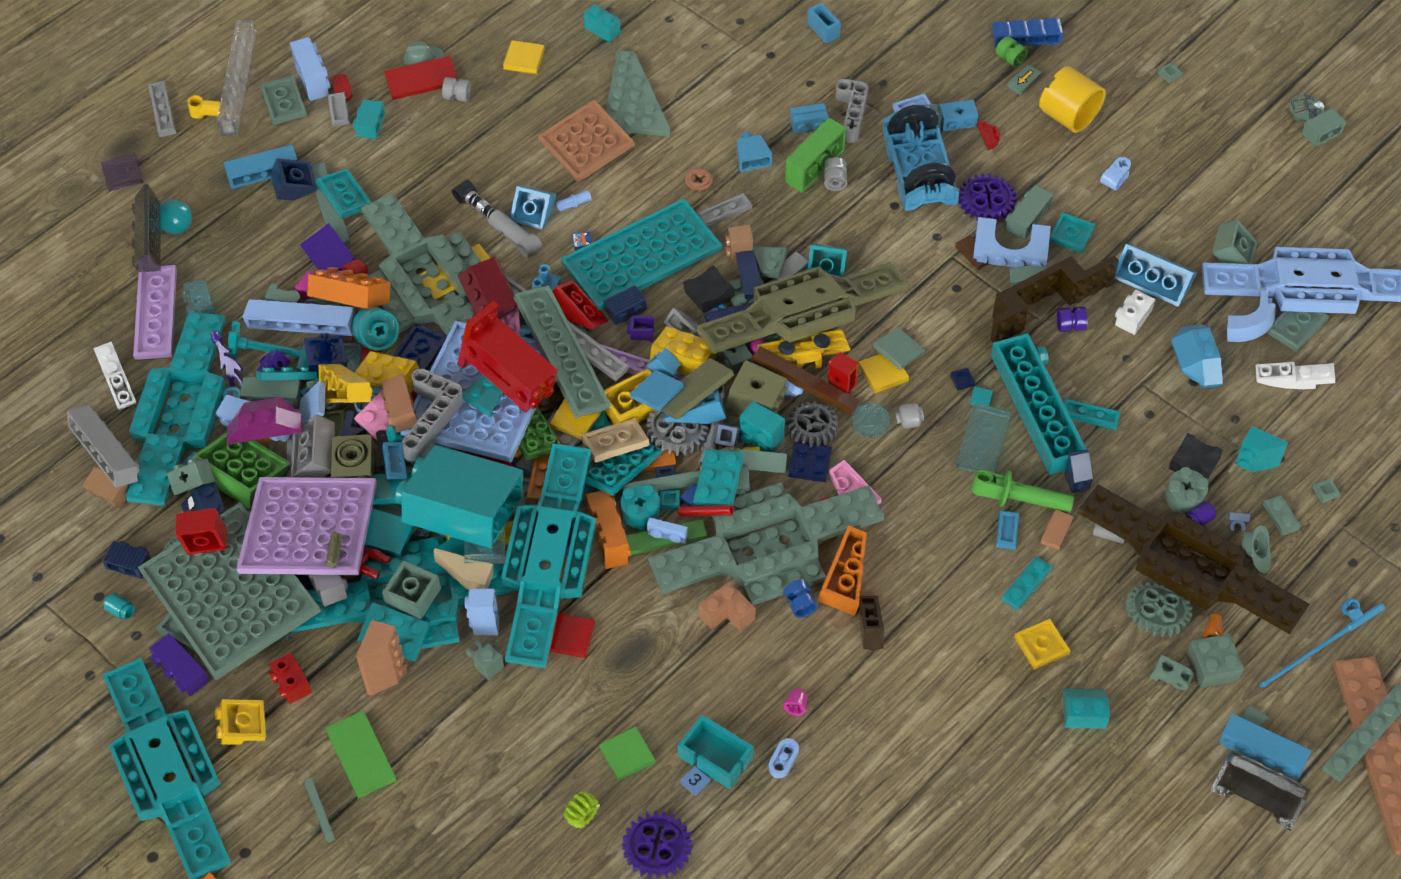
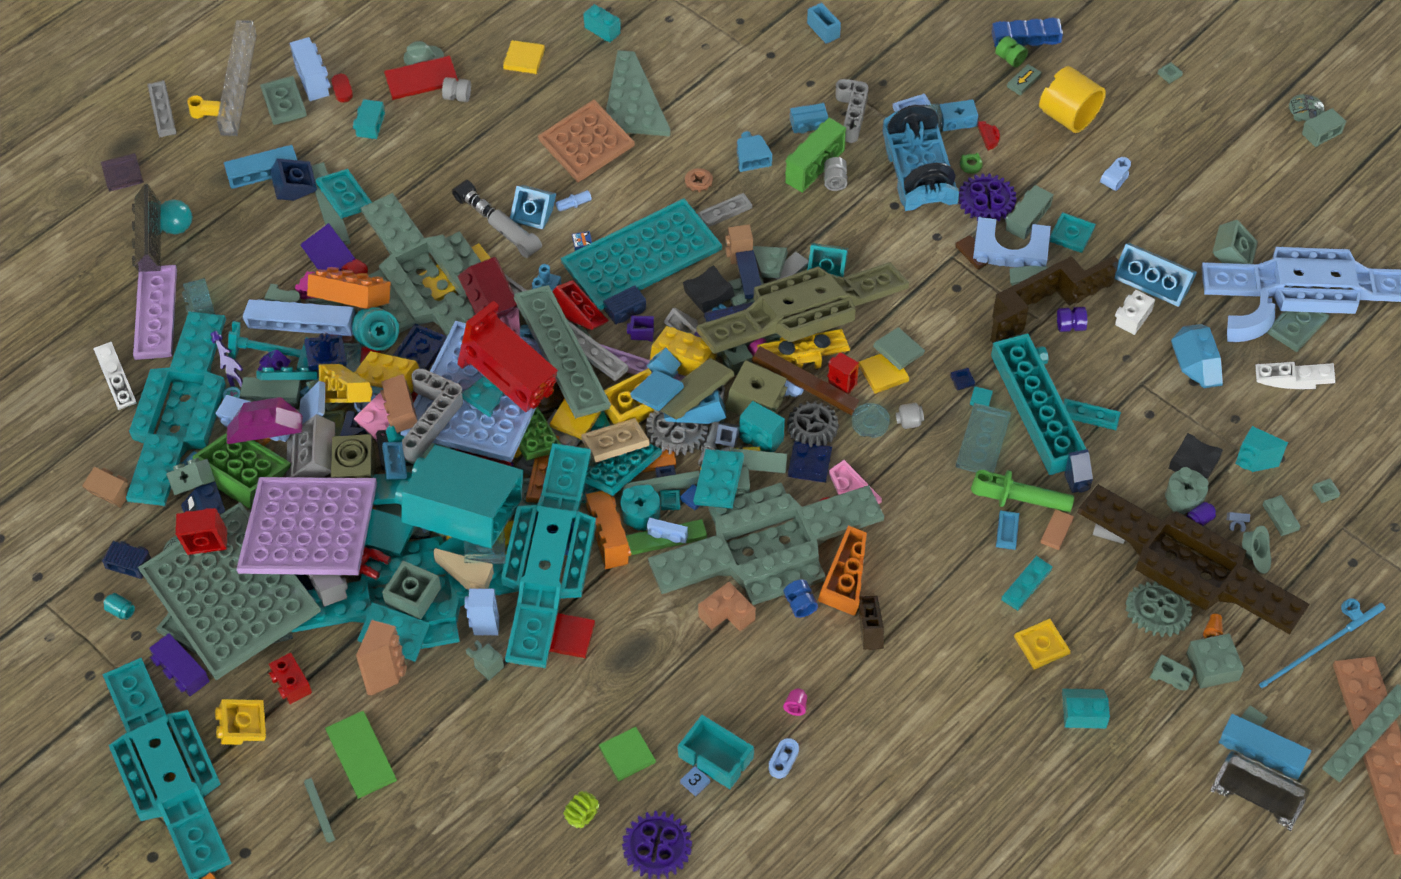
light grey brick [67,405,139,488] -> none
olive axle [326,532,342,568] -> none
light grey tile [327,92,350,127] -> none
red piece [678,505,734,516] -> none
none -> bright green piece [960,153,983,174]

